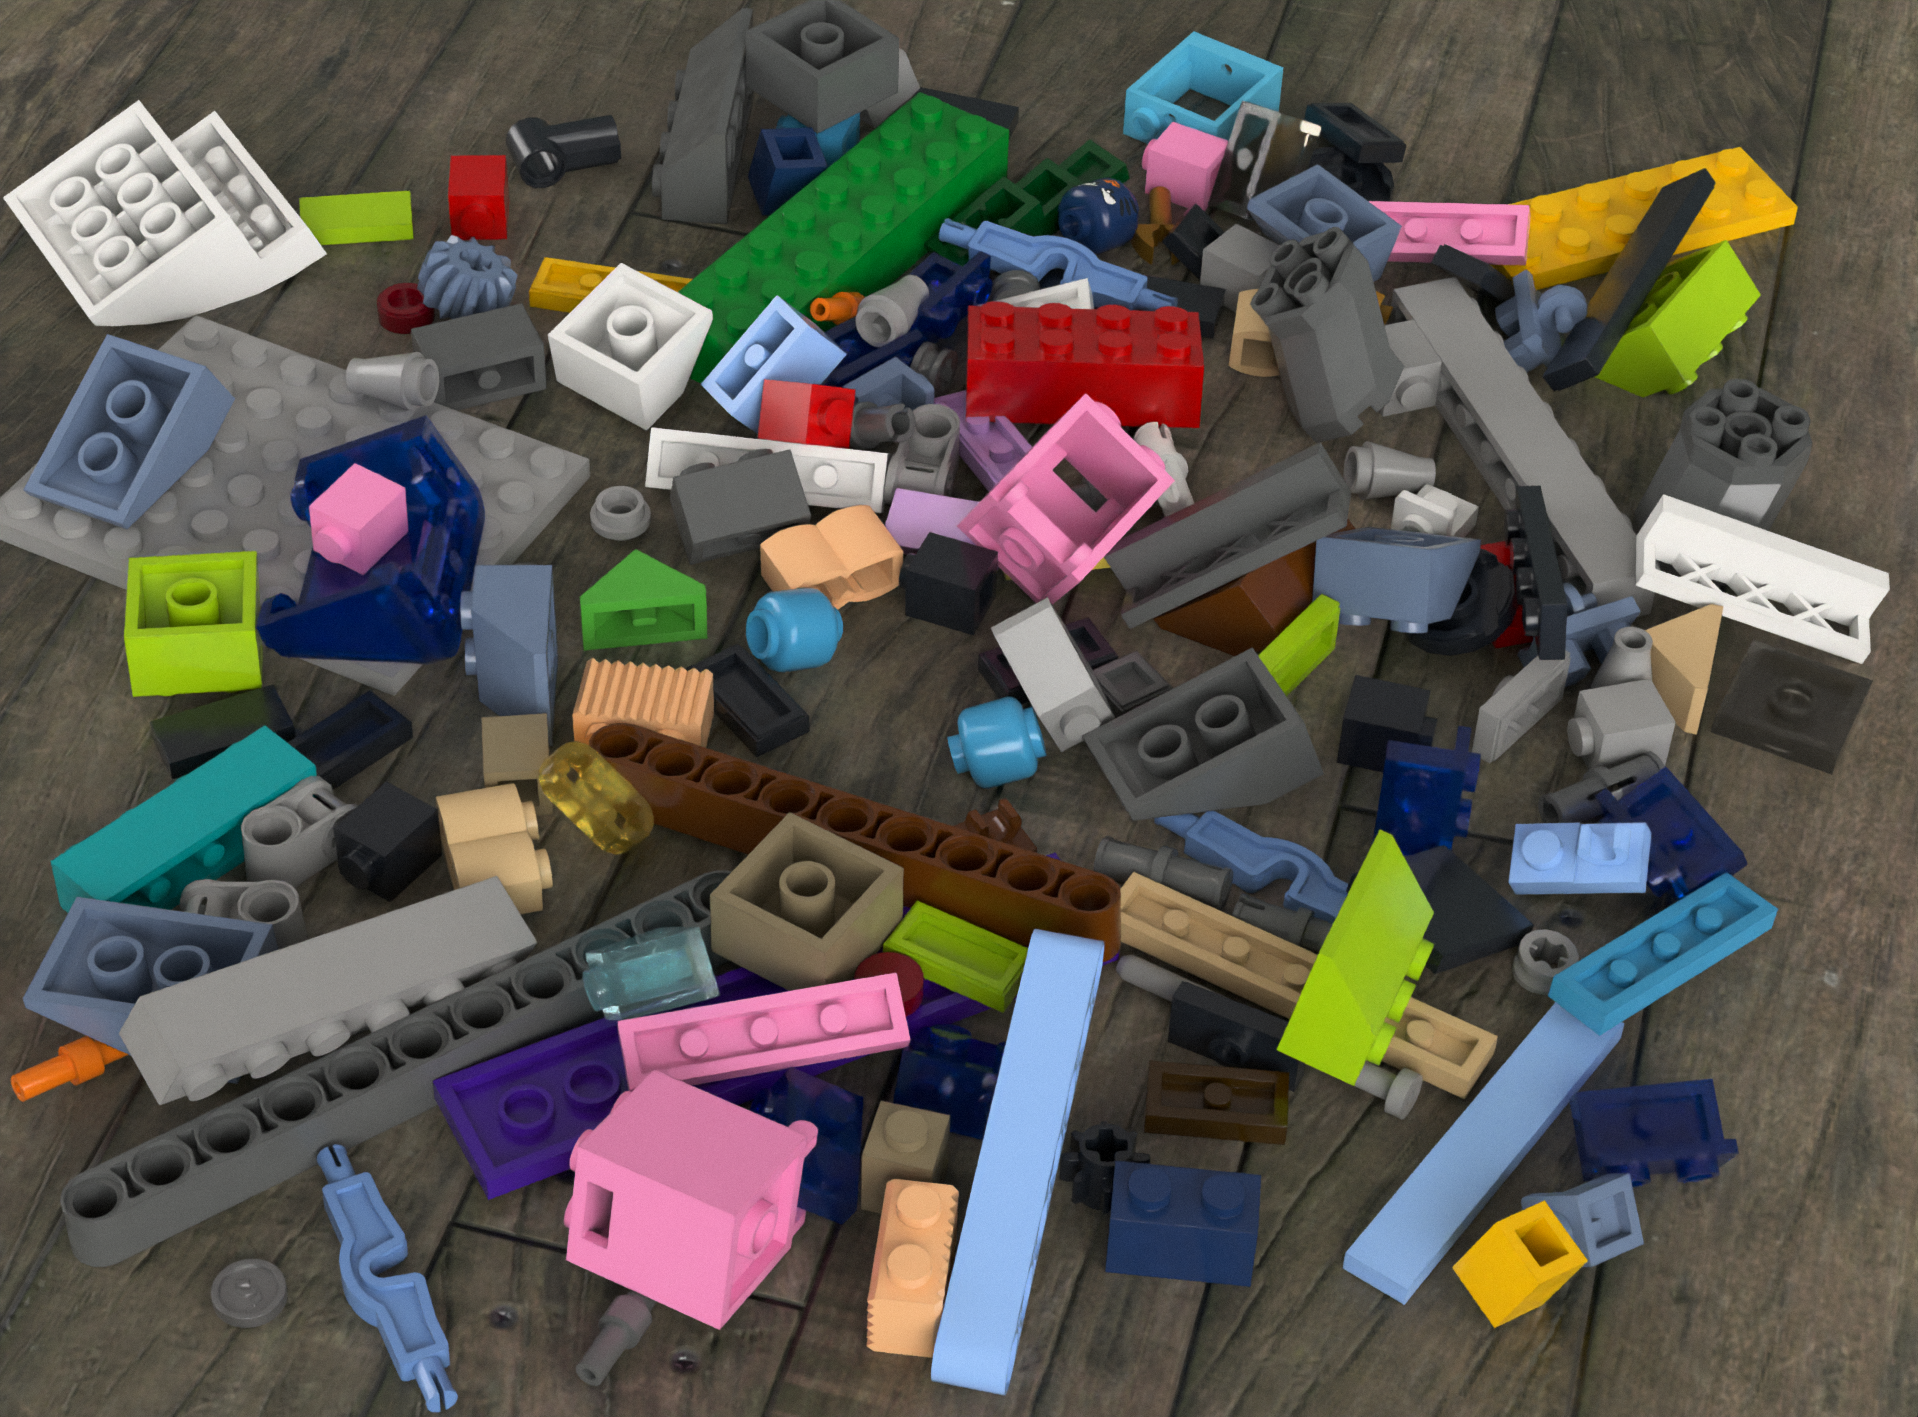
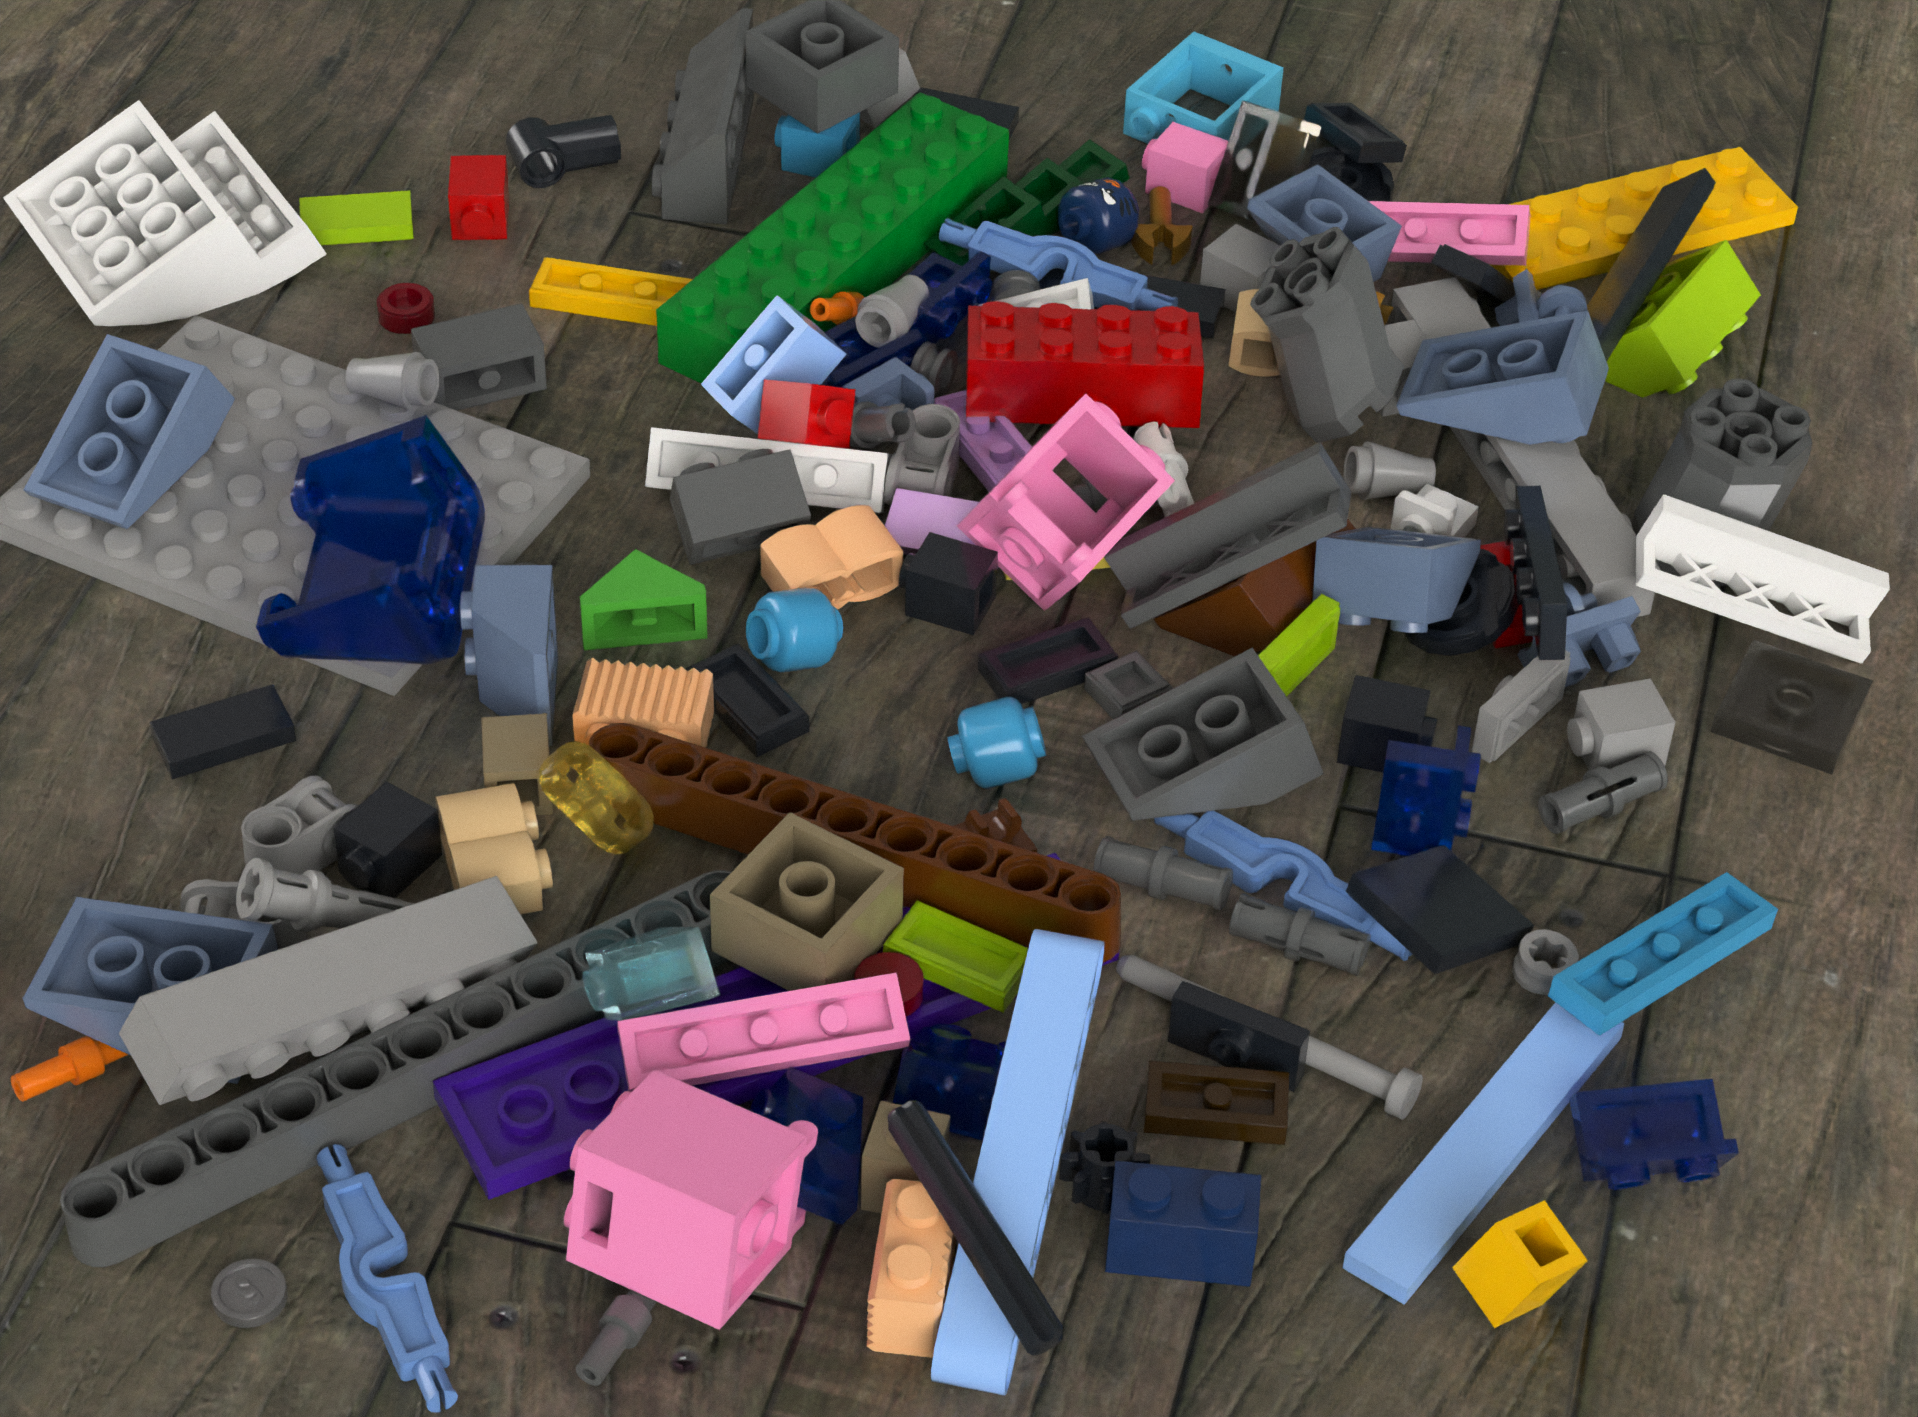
teal brick [50,725,317,913] -> none
lime slope [124,551,263,697] -> none
black tile [288,690,413,790] -> none
bright pink brick [309,463,408,575] -> none
sand blue gear [417,235,518,319] -> none
white slope [548,263,713,431] -> none
light grey plate [590,486,651,541] -> none
dark blue brick [748,127,828,216] -> none
light grey slope [991,597,1116,752] -> none
tan plate [1120,872,1498,1099] -> none
black tile [1162,203,1225,280] -> none
lime slope [1277,830,1435,1086] -> none
light blue plate [1509,822,1651,895] -> none
sand blue bracket [1521,1173,1644,1267] -> none
light grey cone [1591,627,1653,689] -> none
clear blue bracket [1595,766,1748,902] -> none
tan slope [1645,604,1724,735] -> none
none -> light grey pin [236,858,415,932]
none -> black axle [887,1100,1063,1356]
none -> sand blue slope [1396,310,1609,445]

